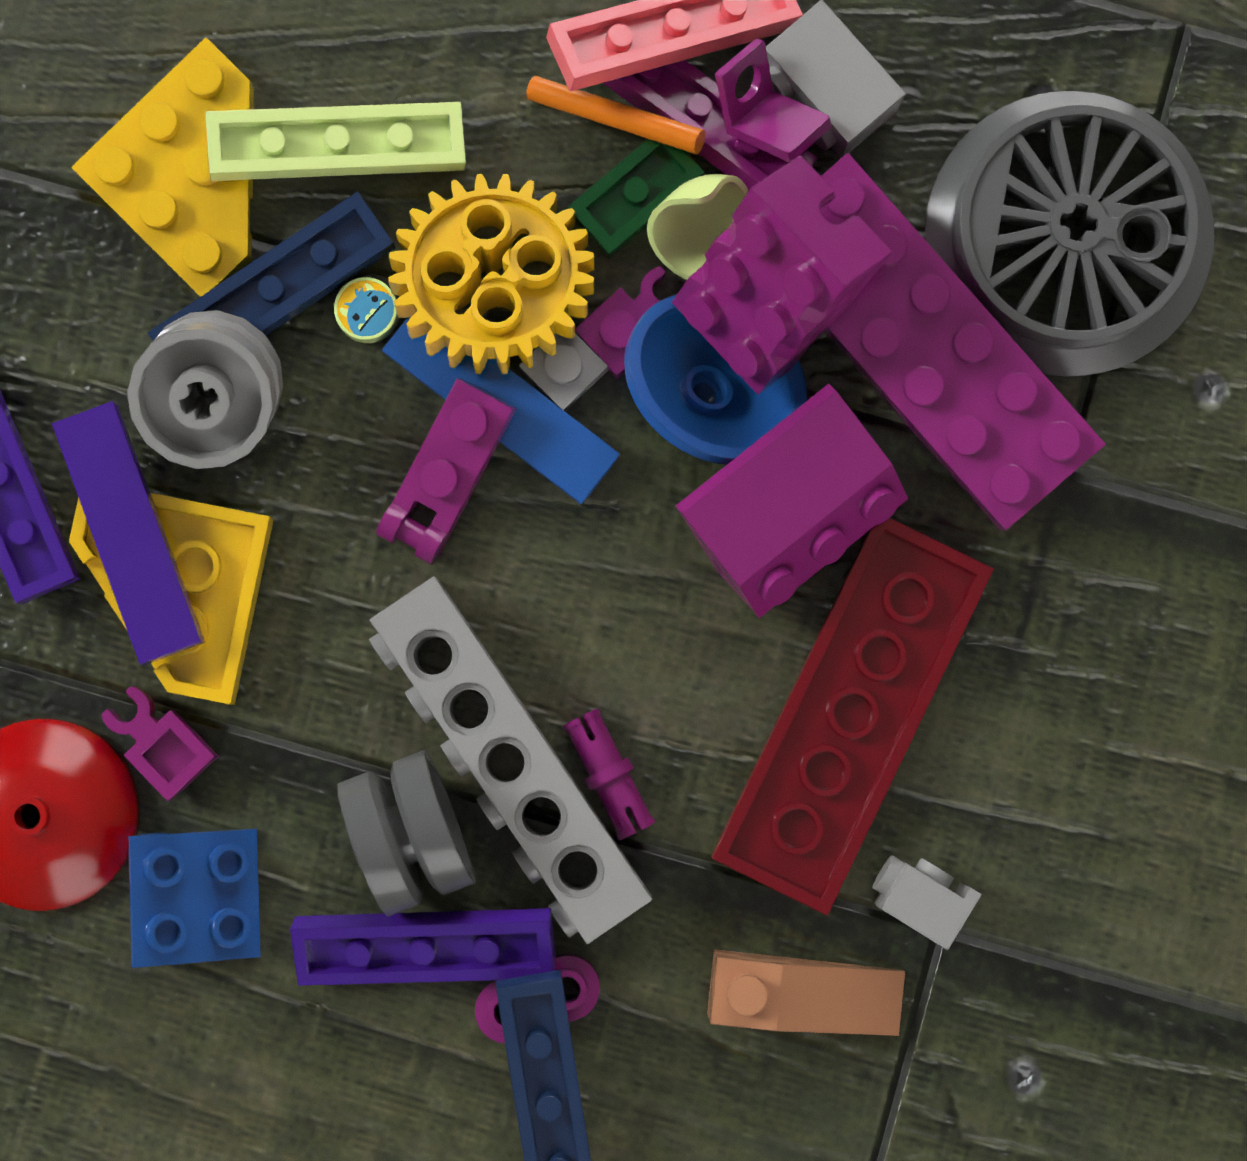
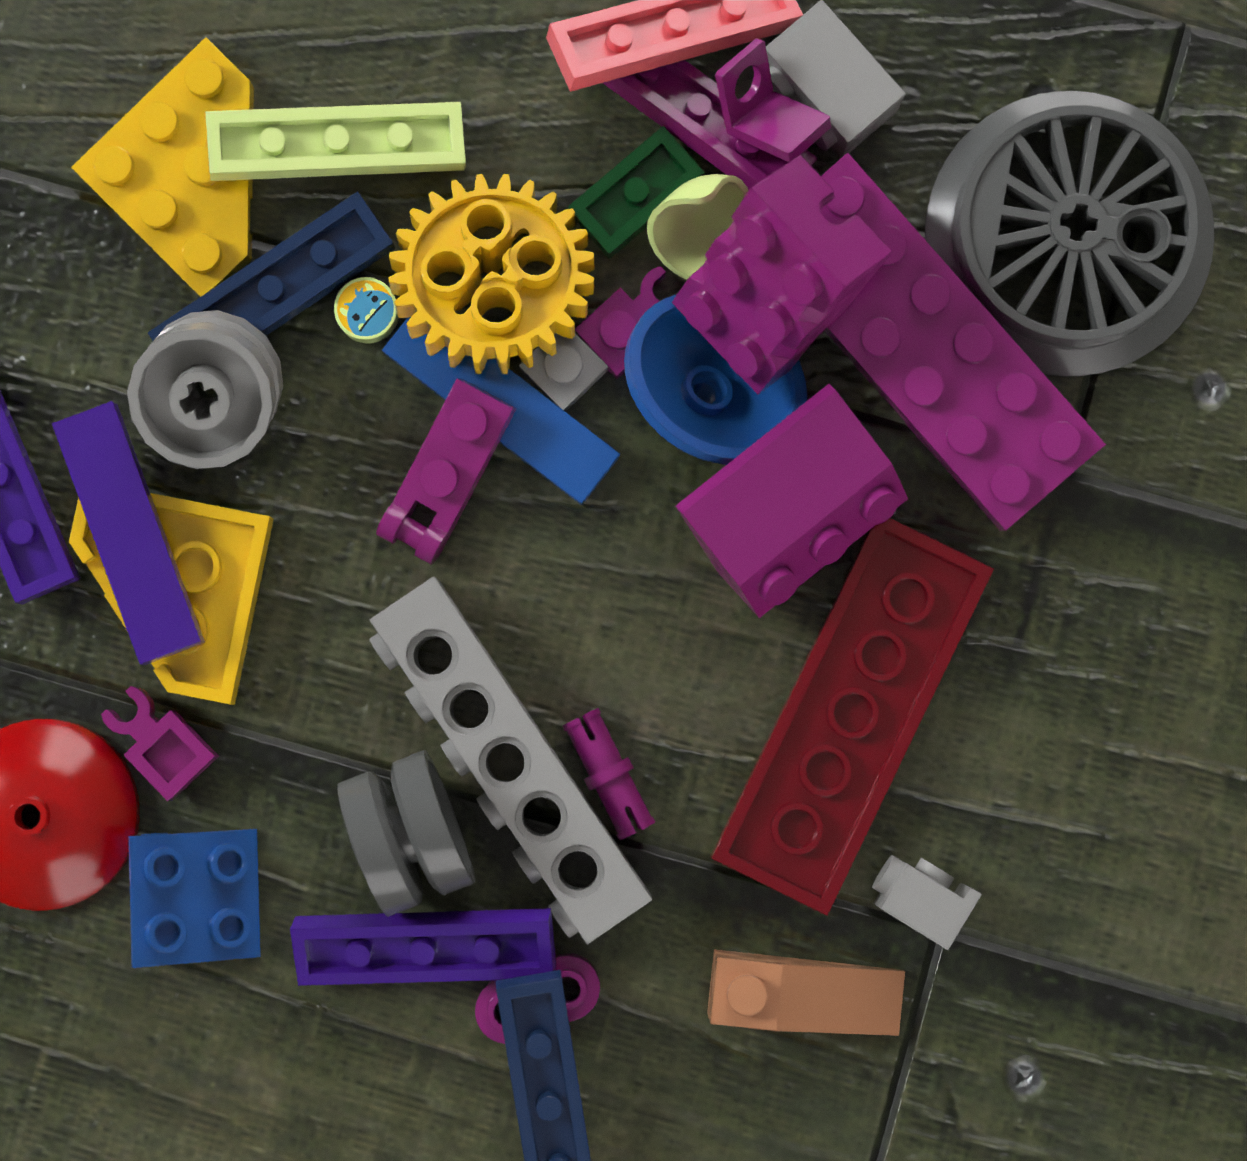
orange bar [526,76,706,155] -> none

